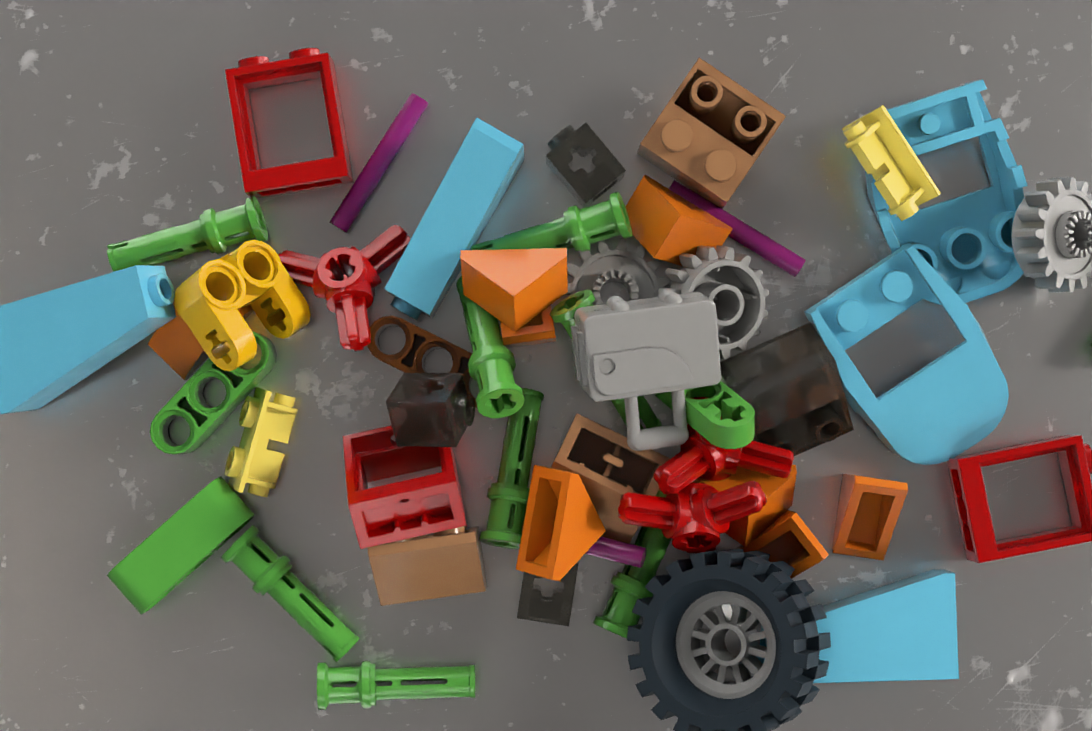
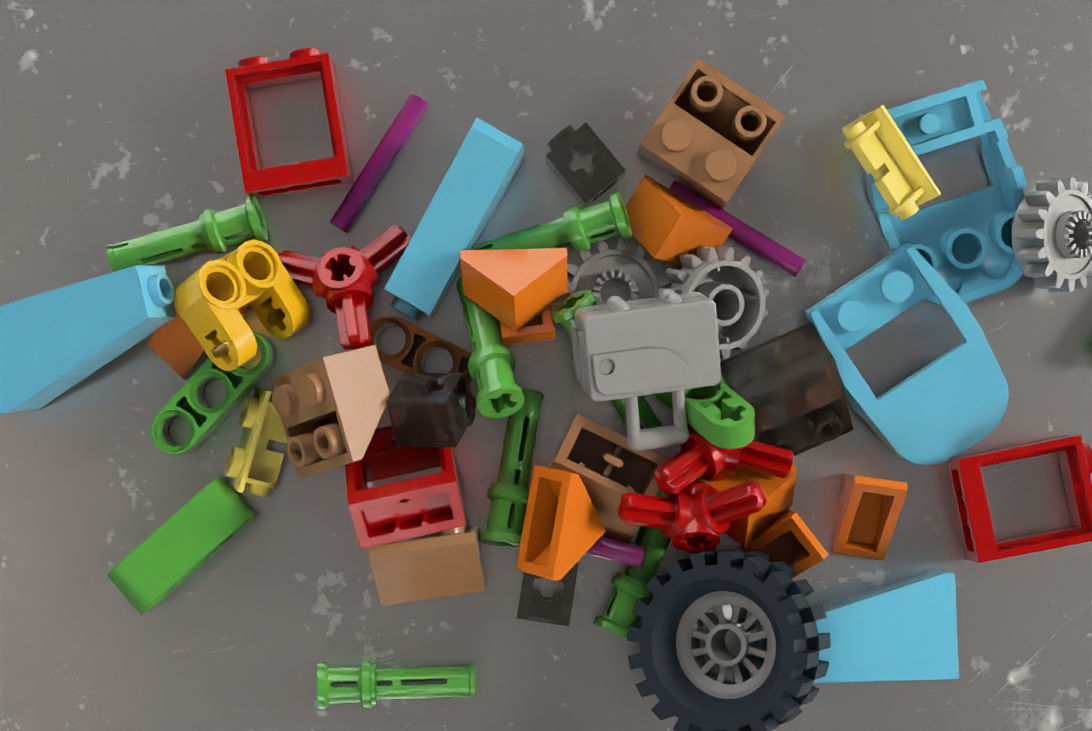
bright green pin [221,525,360,662] -> none
none -> medium nougat slope [270,345,390,479]

